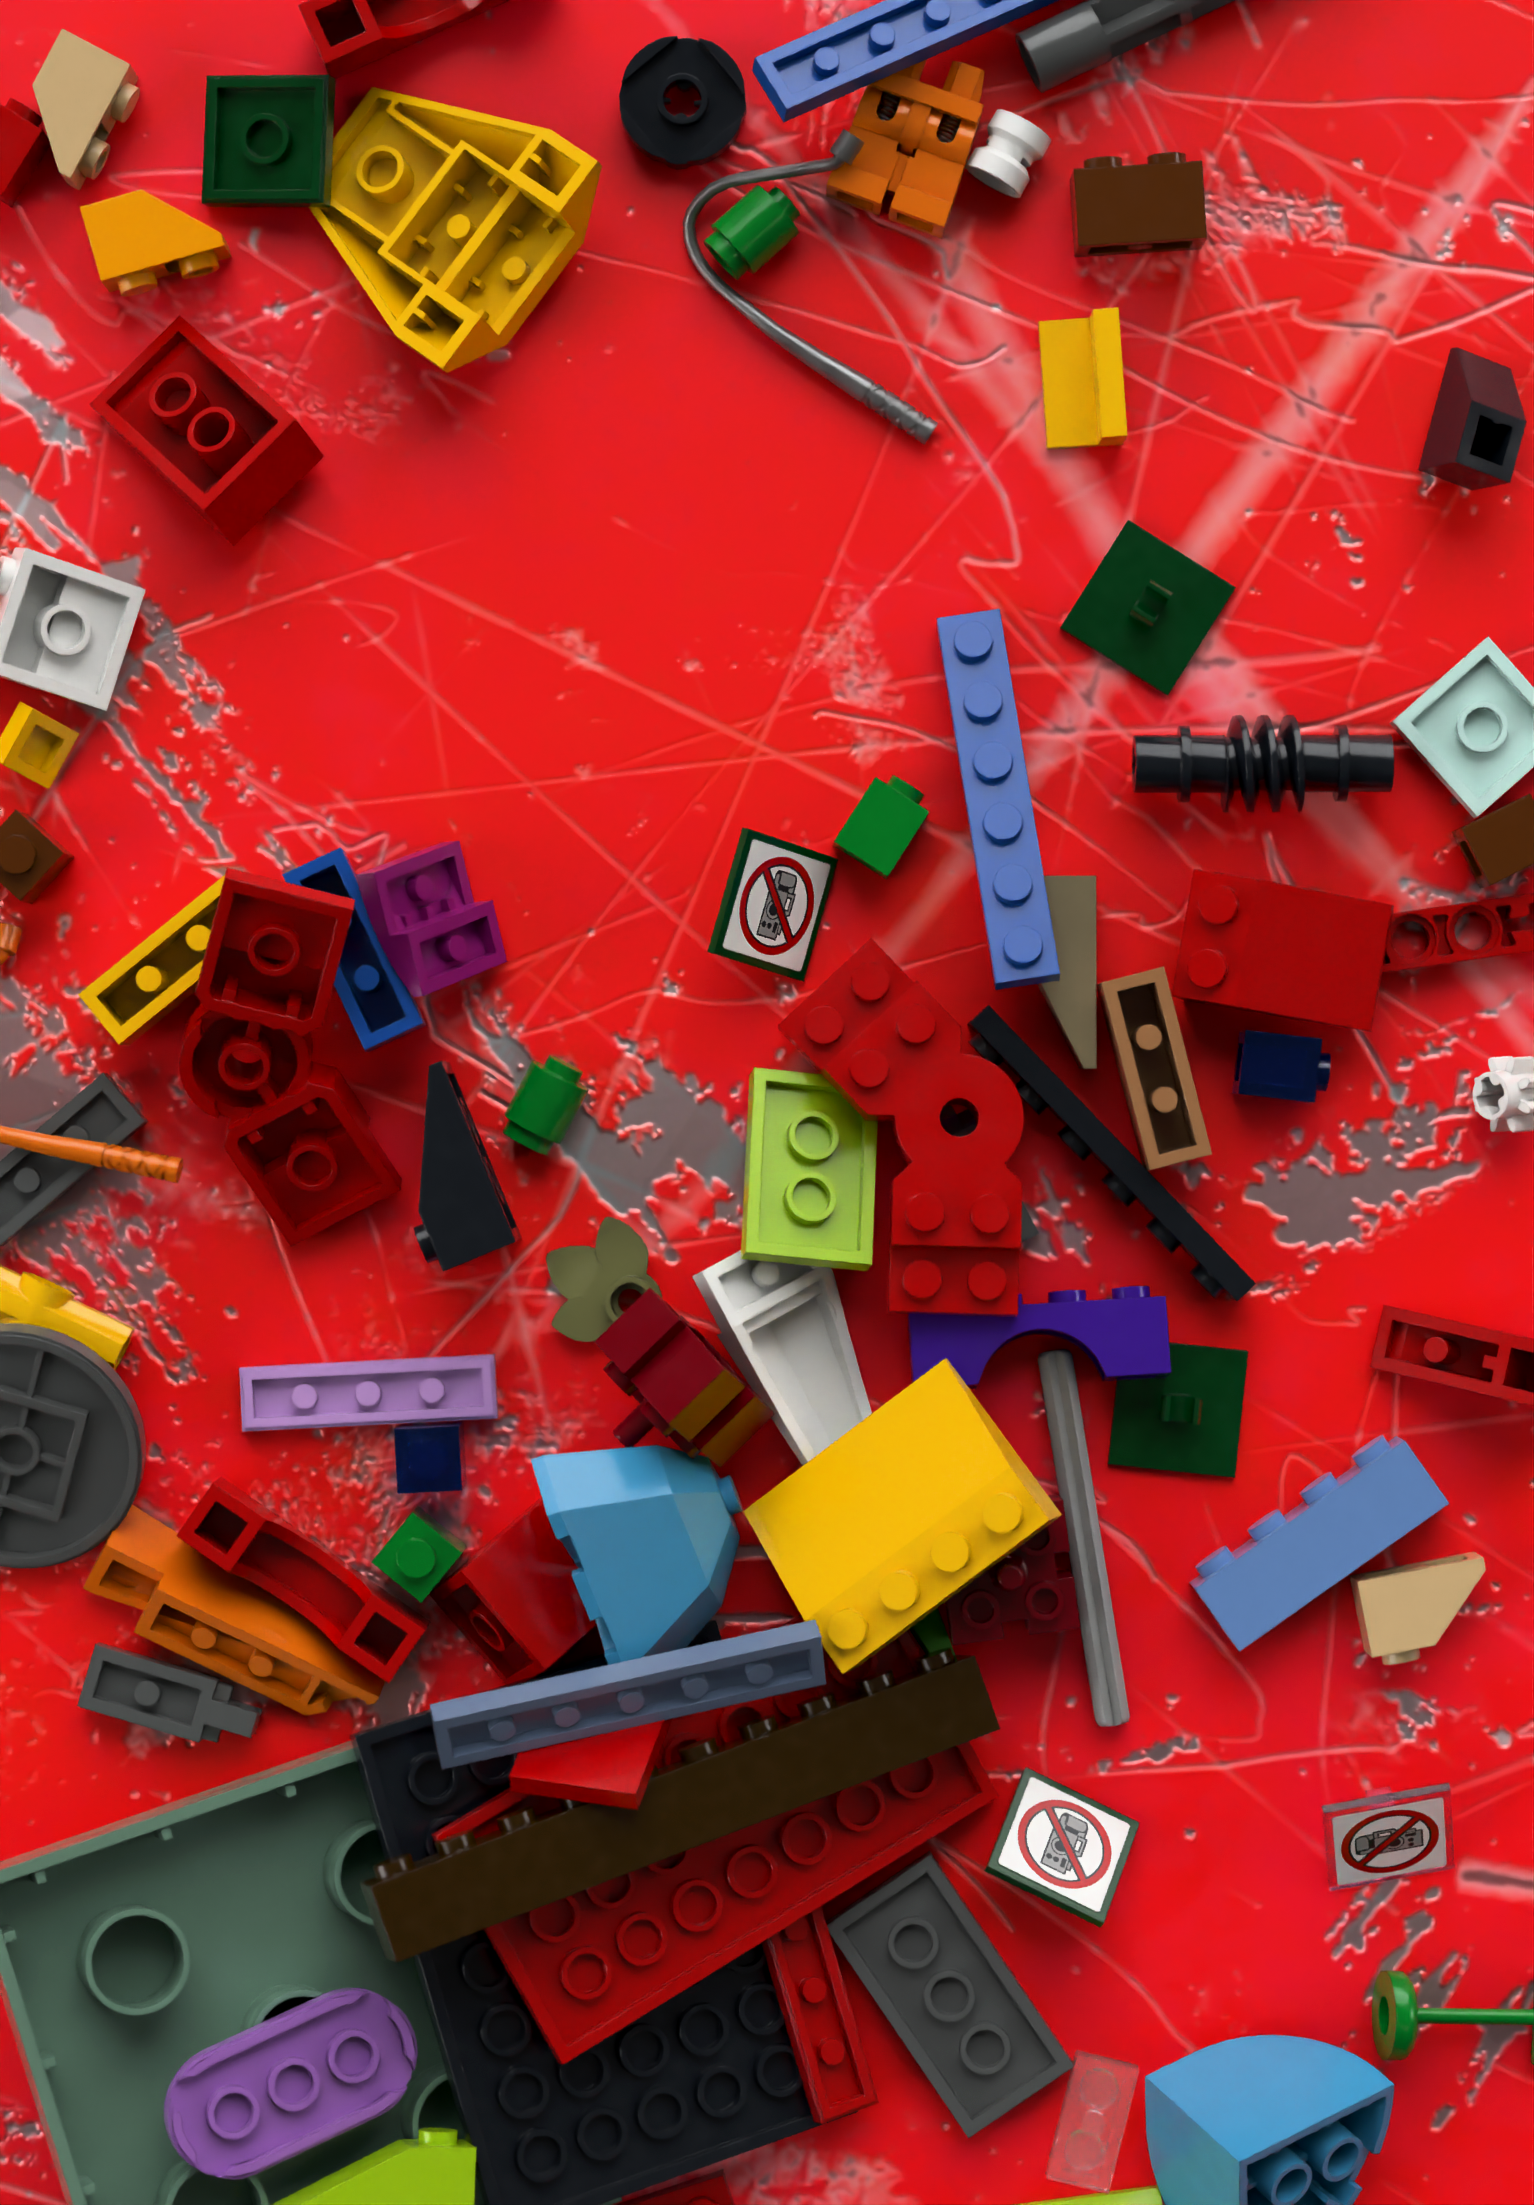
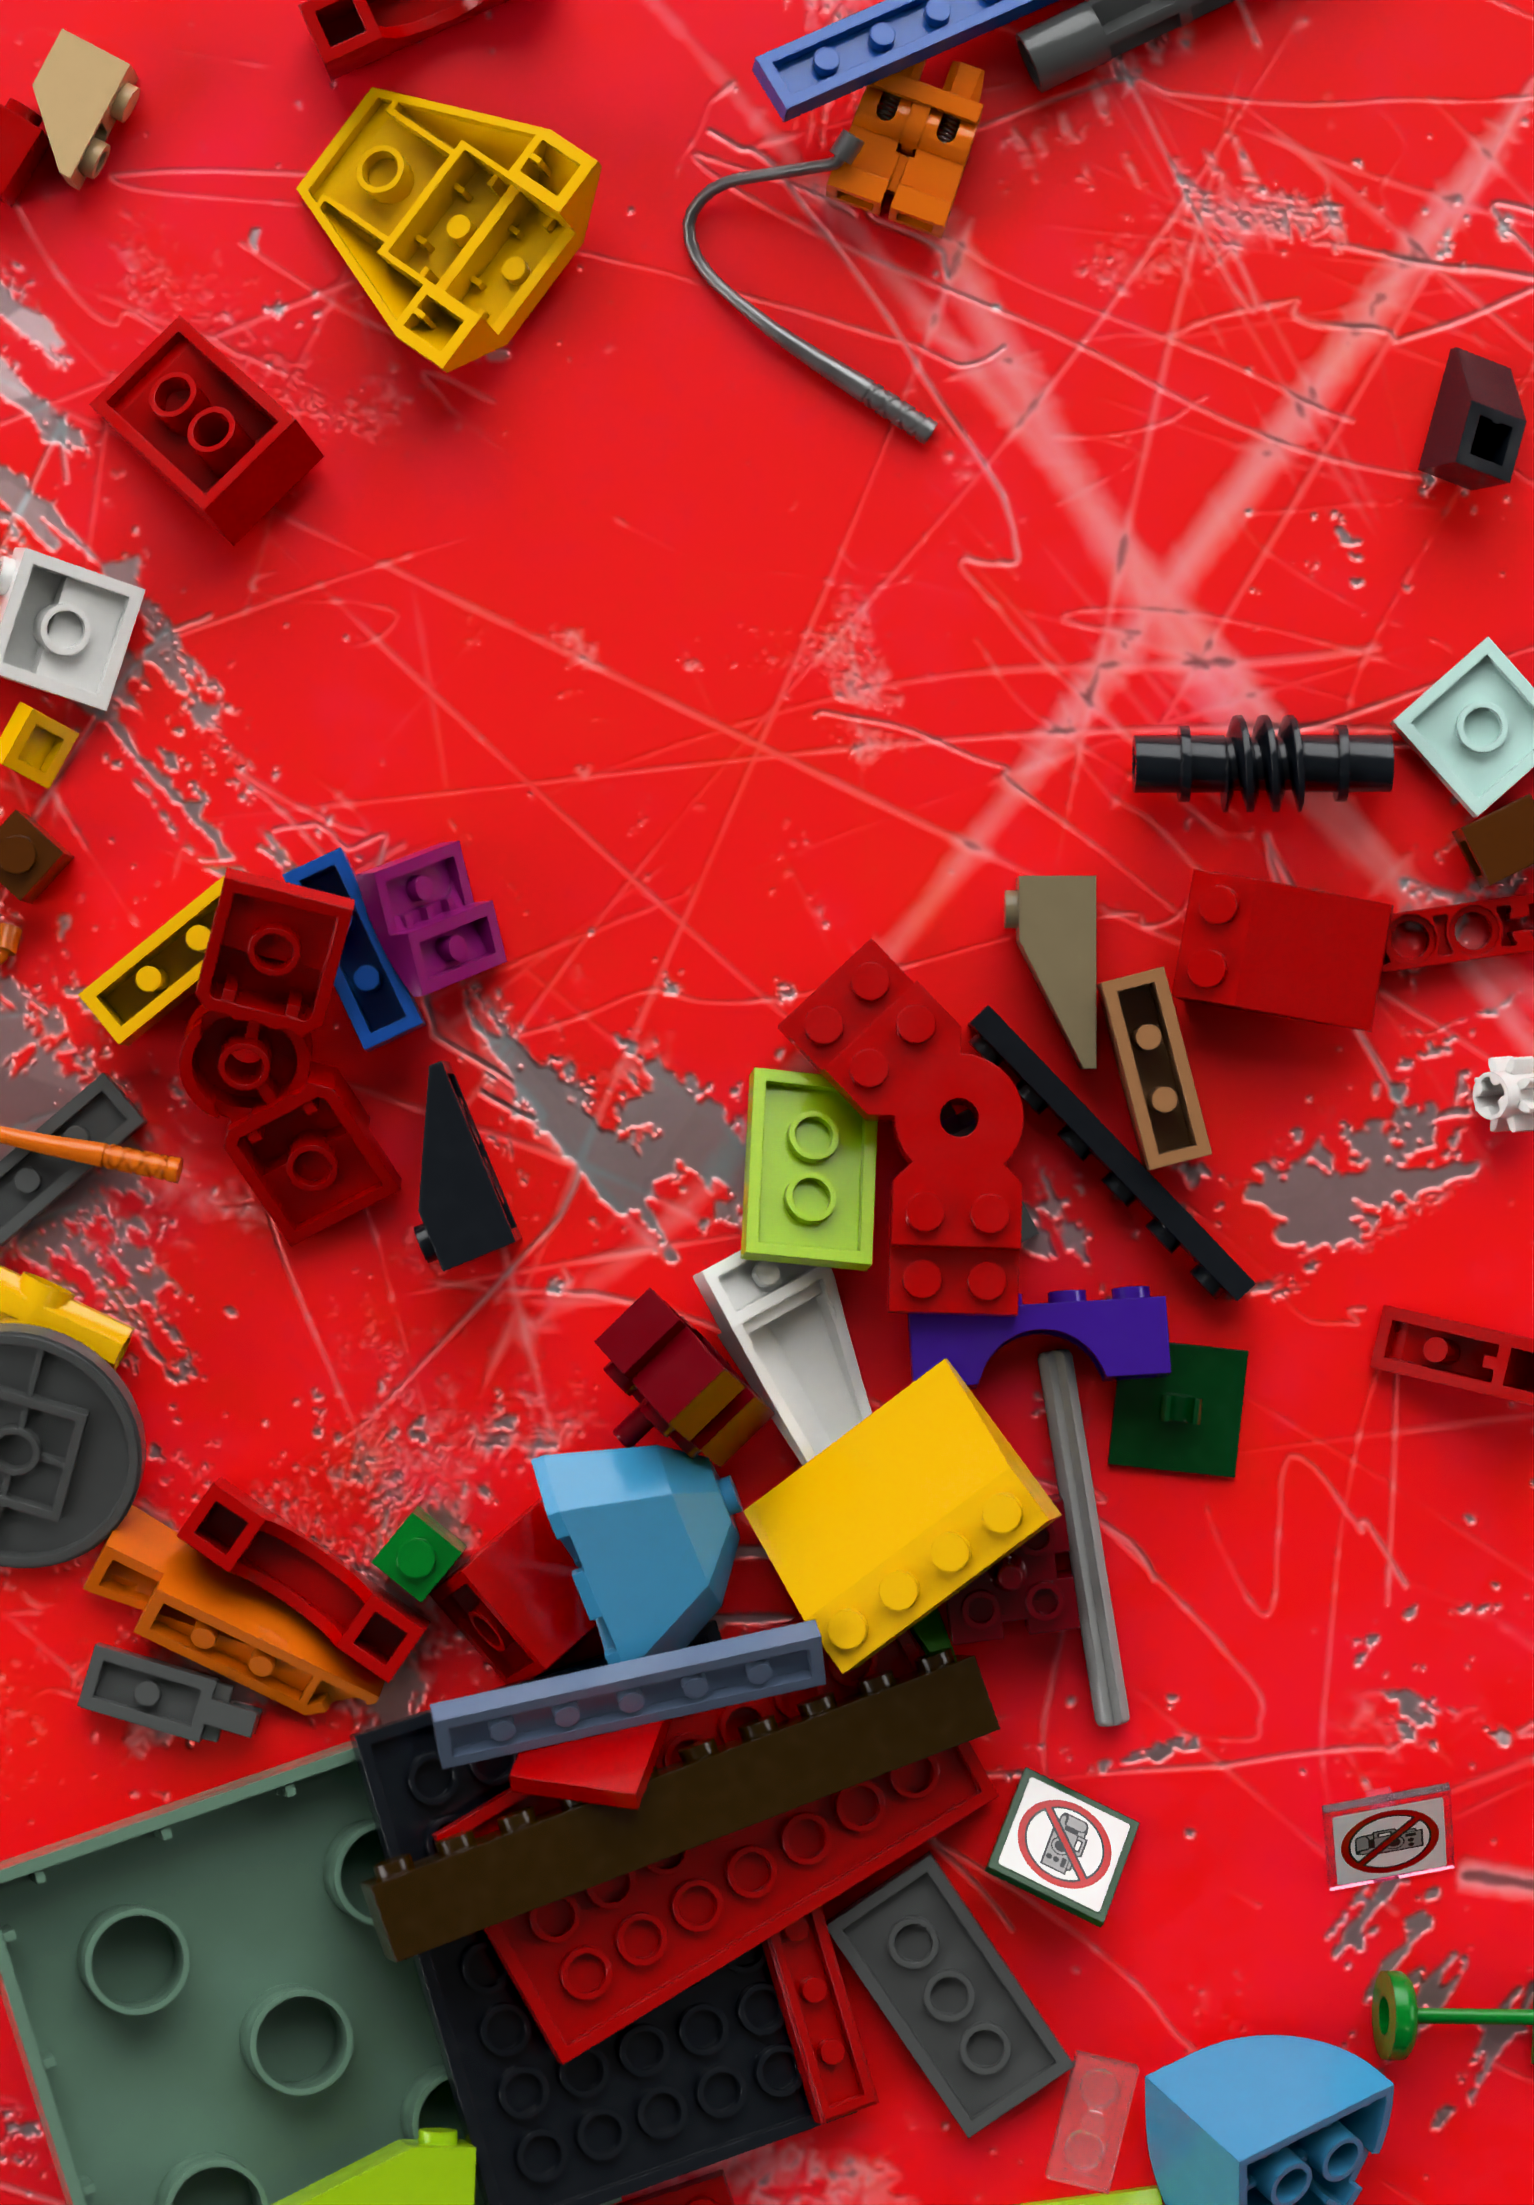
light orange slope [79,189,232,296] -> none
medium lavender tile [164,1988,418,2180] -> none
dark green tile [202,75,336,207] -> none
lavender tile [239,1354,498,1432] -> none
clear blue brick [394,1421,467,1494] -> none
green brick [503,1055,589,1155] -> none
olive plate [546,1217,662,1342] -> none
black plate [619,36,746,170] -> none
green brick [704,185,800,280] -> none
piece [707,828,838,981] -> none
green brick [833,775,930,879] -> none
plate [937,609,1060,990] -> none
white wheel [965,109,1051,198] -> none
yellow panel [1038,307,1128,450] -> none
dark green piece [1060,520,1236,696] -> none
reddish brown brick [1070,152,1207,257] -> none
medium blue brick [1189,1435,1449,1652] -> none
clear blue brick [1232,1030,1331,1103] -> none
tan slope [1350,1551,1486,1665] -> none

